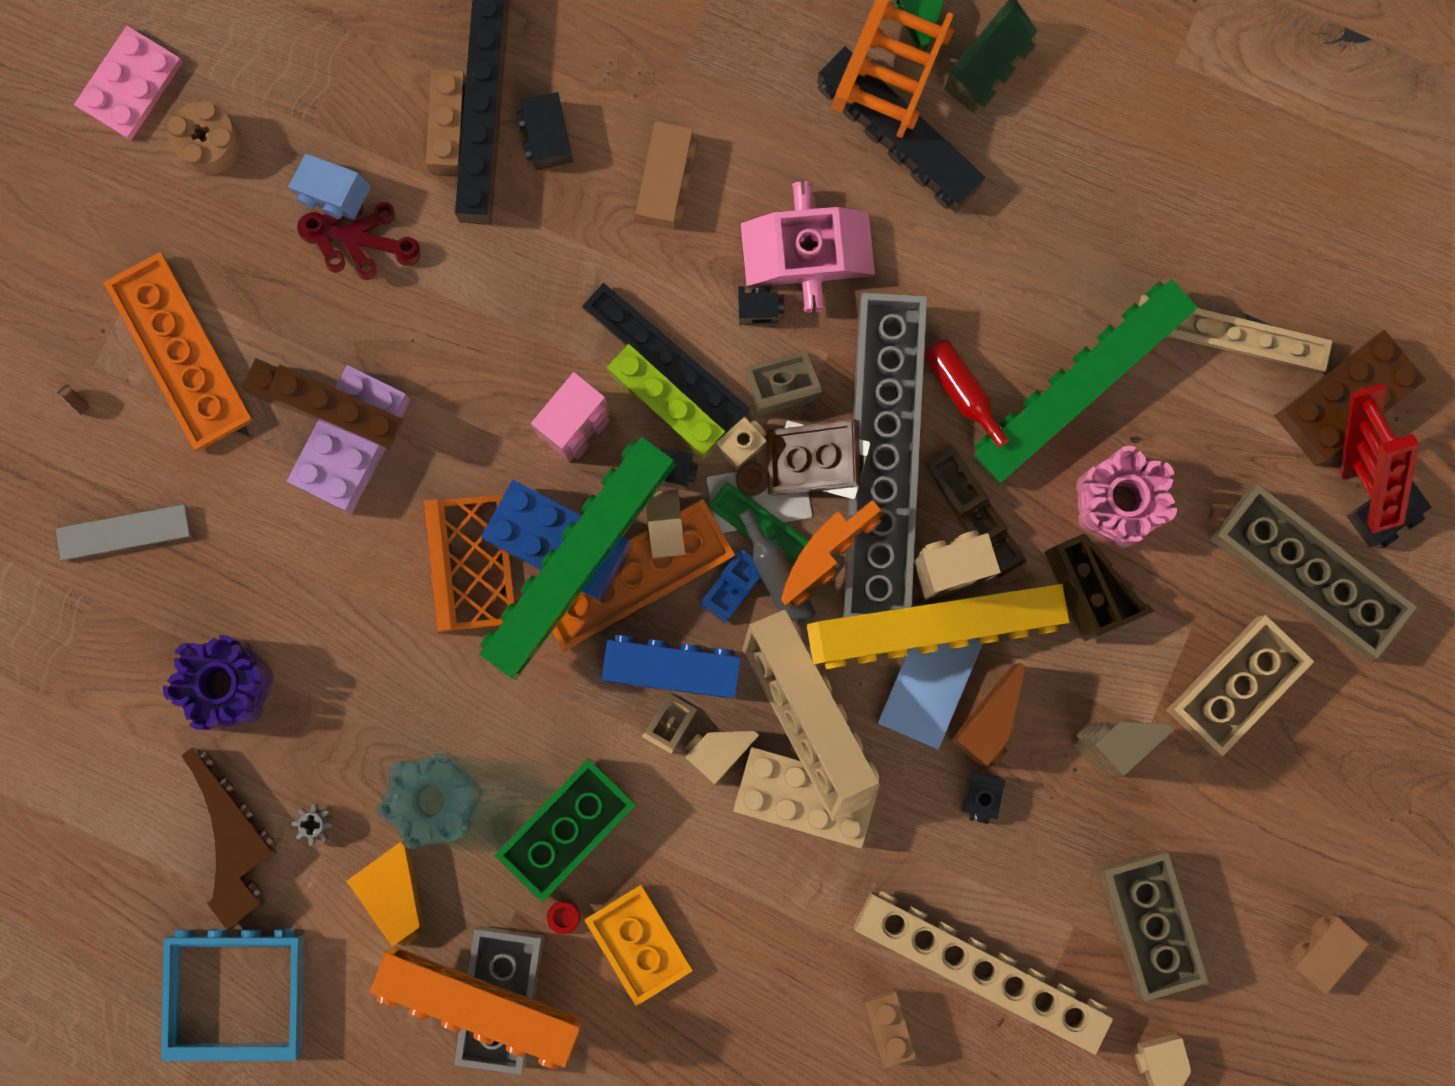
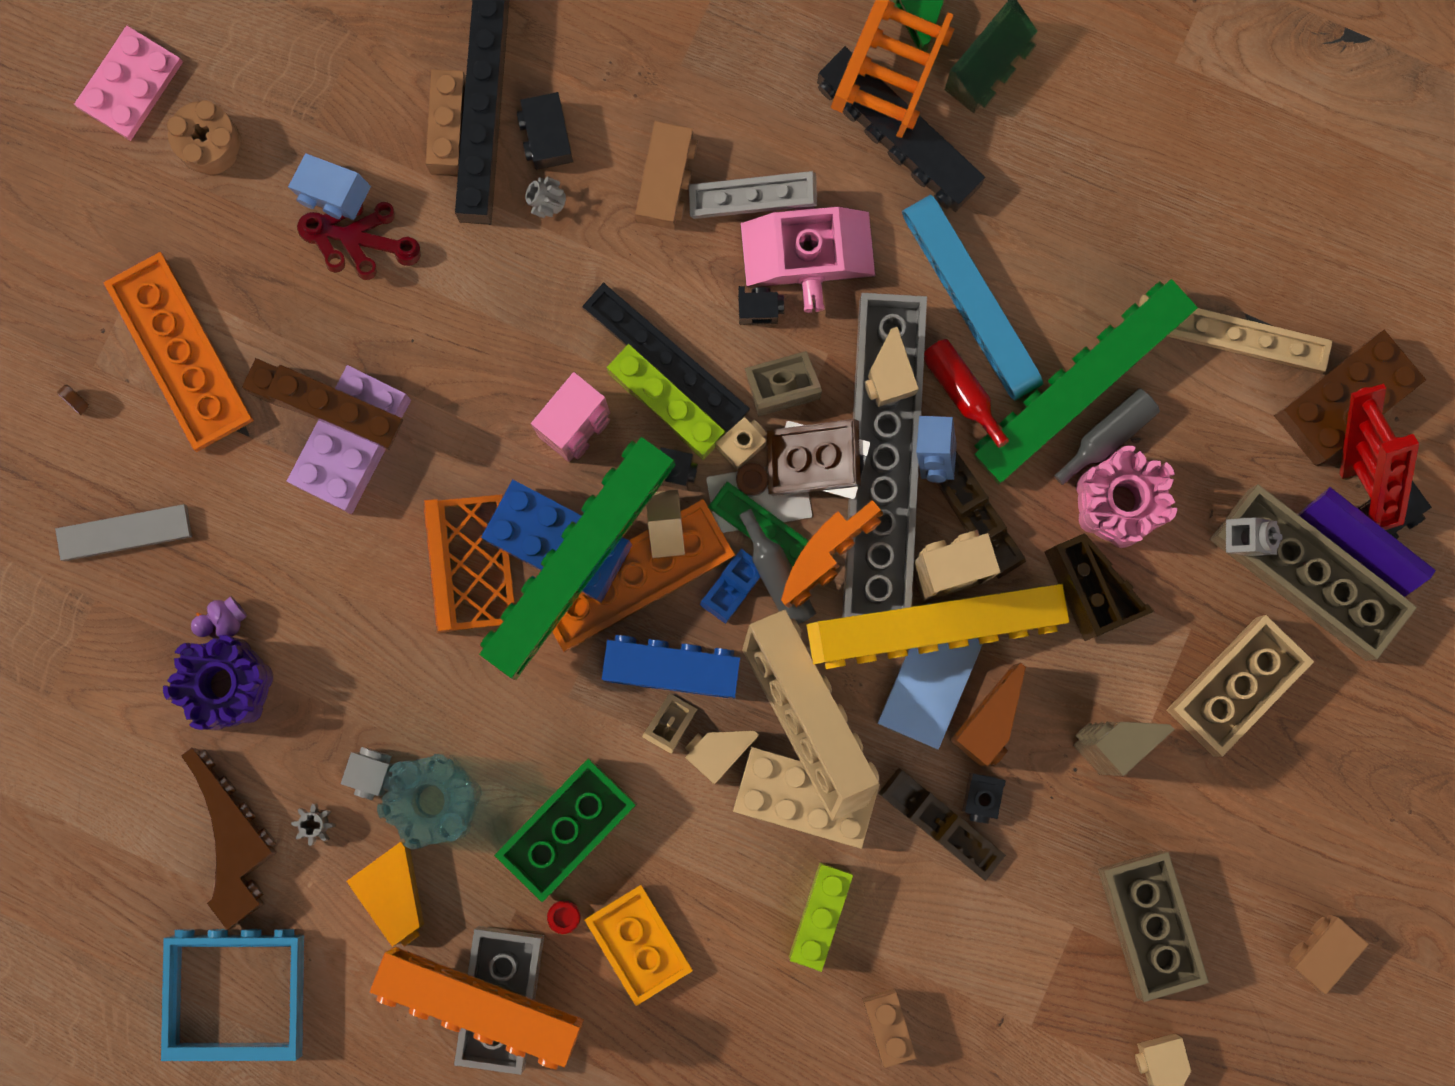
tan brick [853,891,1113,1055] -> none
none -> medium lavender animal [191,596,247,637]
none -> light grey brick [341,747,396,800]
none -> light grey gear [525,176,566,218]
none -> light grey plate [689,171,817,219]
none -> lime brick [789,862,853,972]
none -> tan slope [865,327,919,407]
none -> dark brown slope [878,768,1006,881]
none -> dark azure beam [902,194,1043,401]
none -> medium blue brick [916,416,957,483]
none -> dark grey piece [1054,388,1160,485]
none -> light grey brick [1226,517,1283,556]
none -> dark purple tile [1297,487,1436,597]

